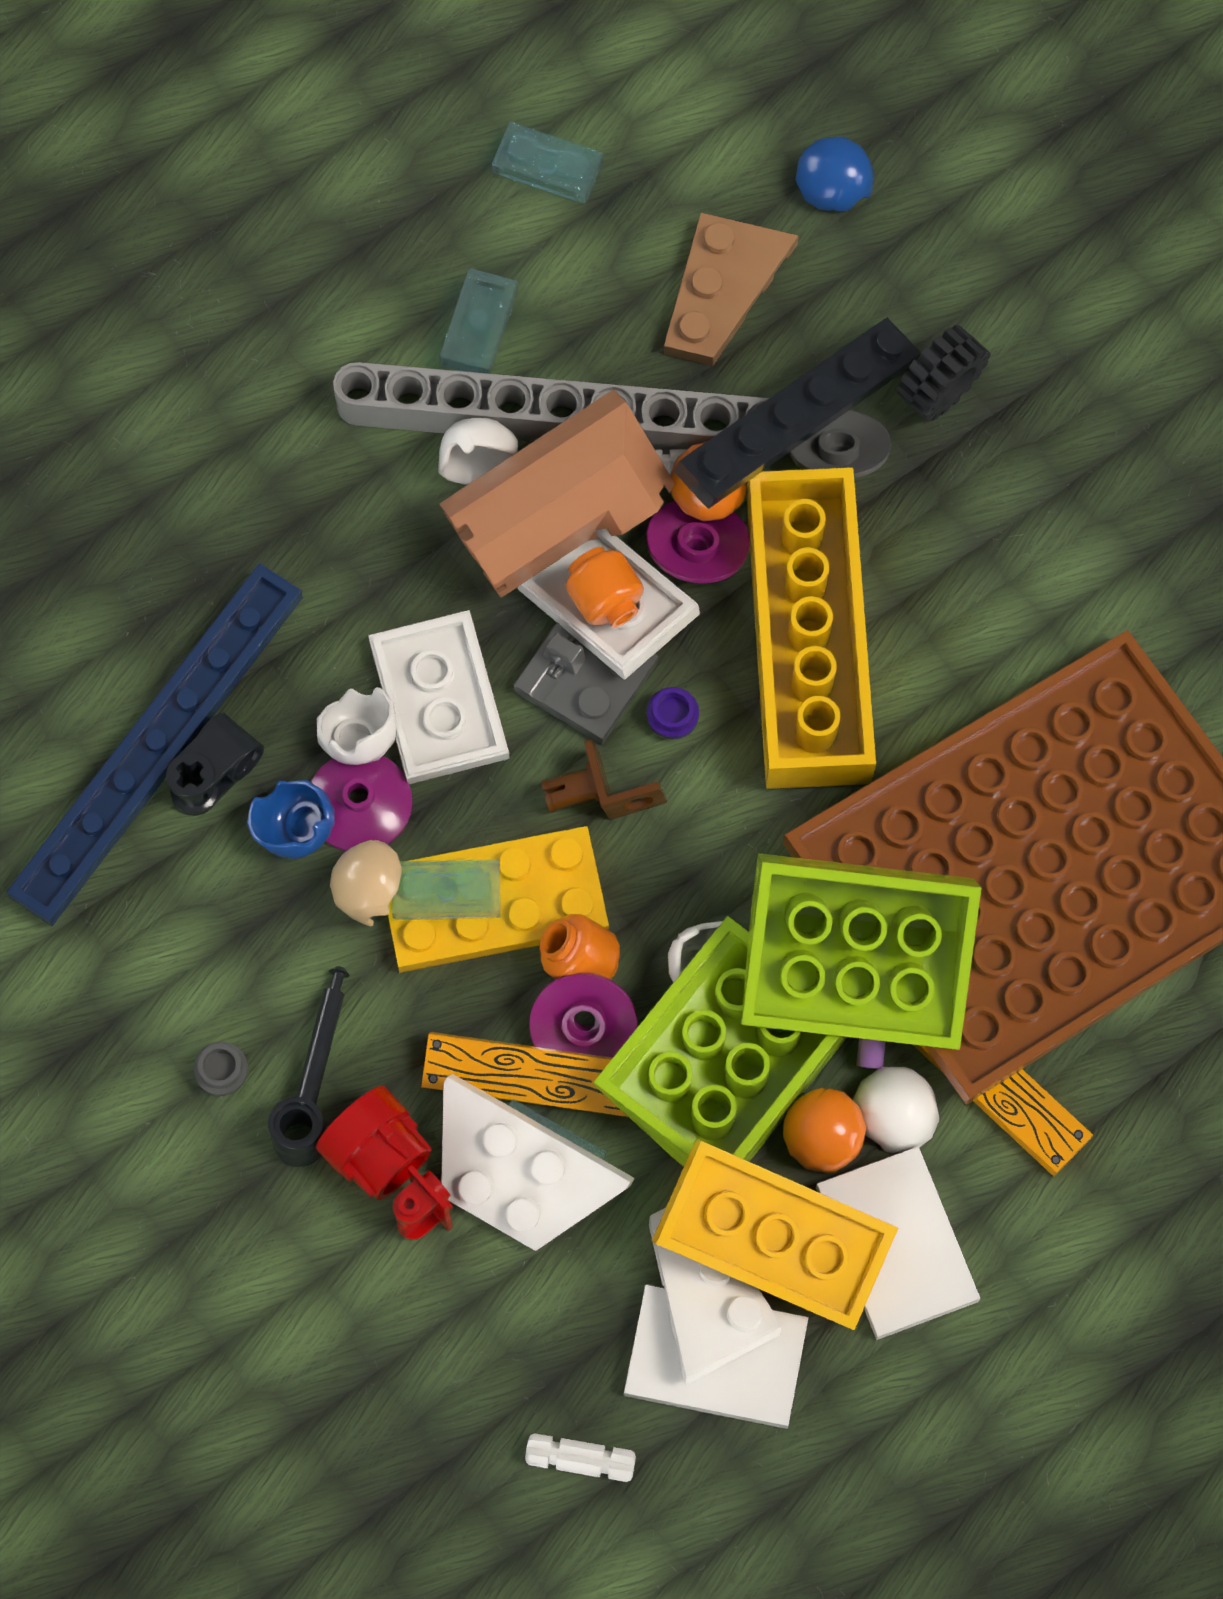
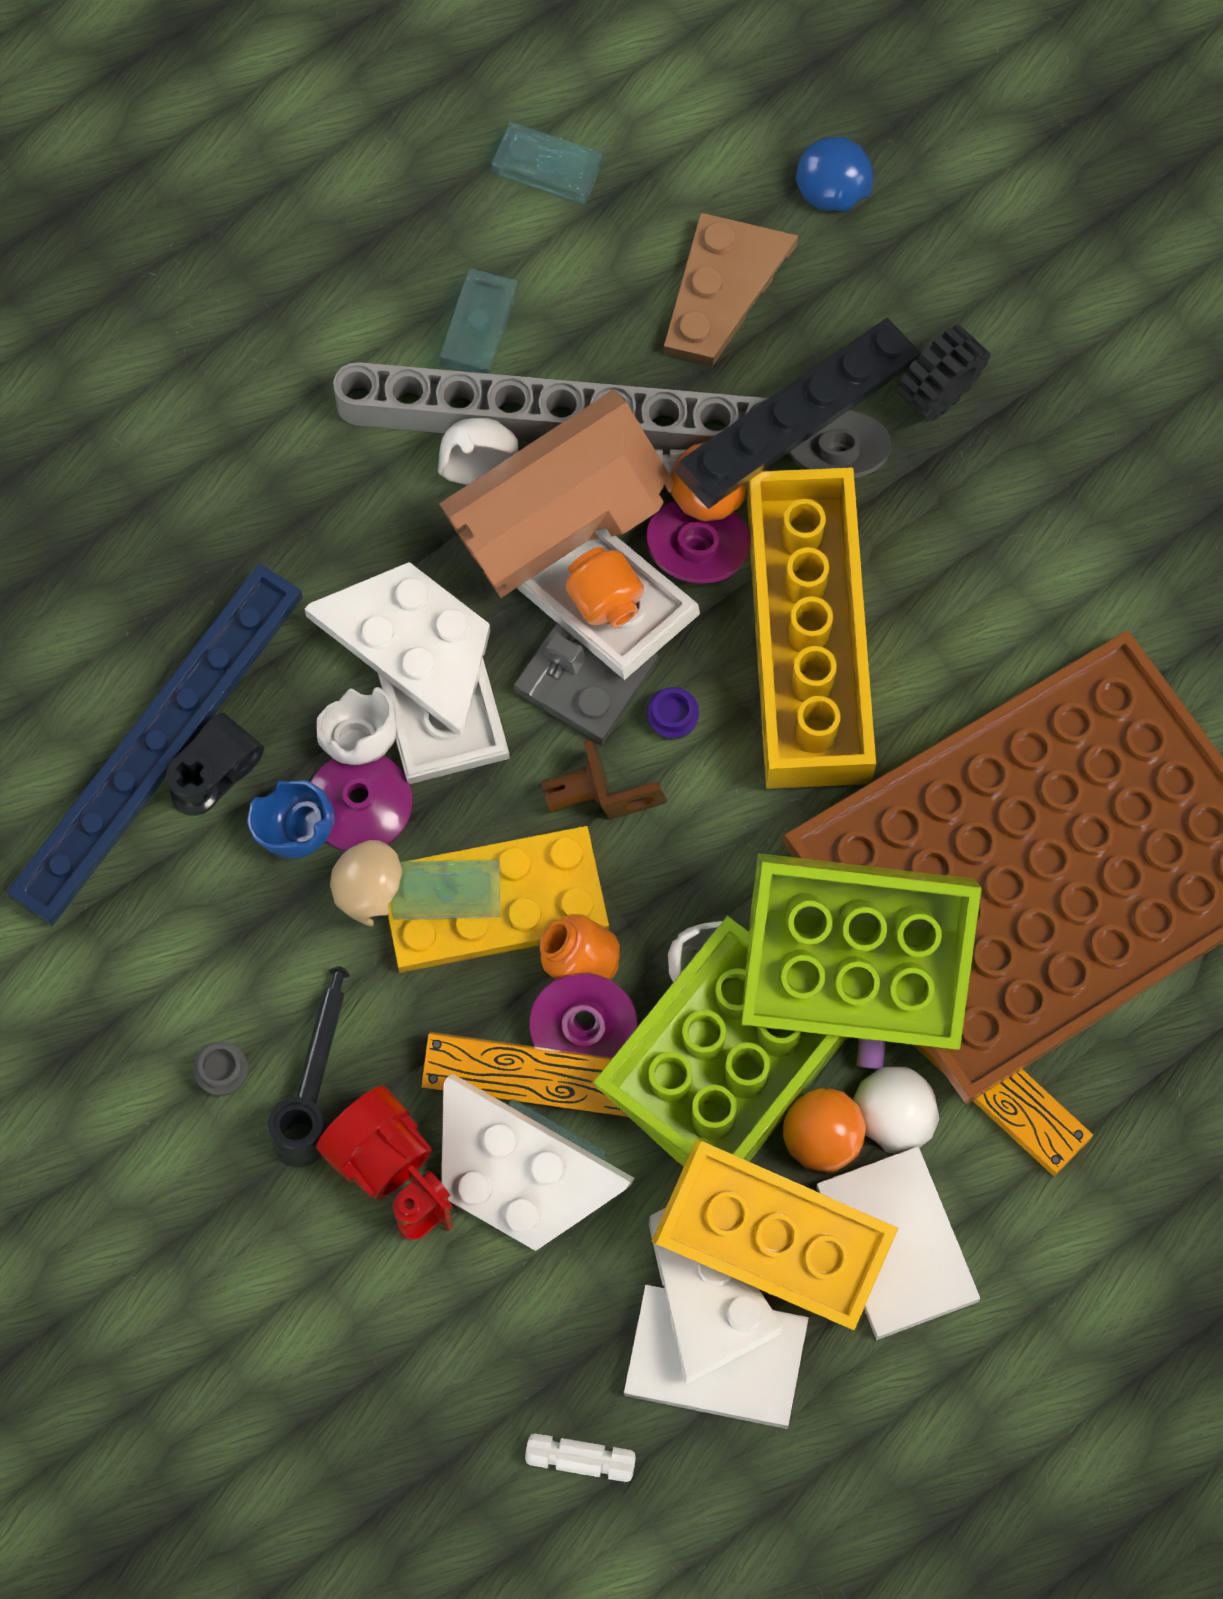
none -> white wing [305,562,490,737]

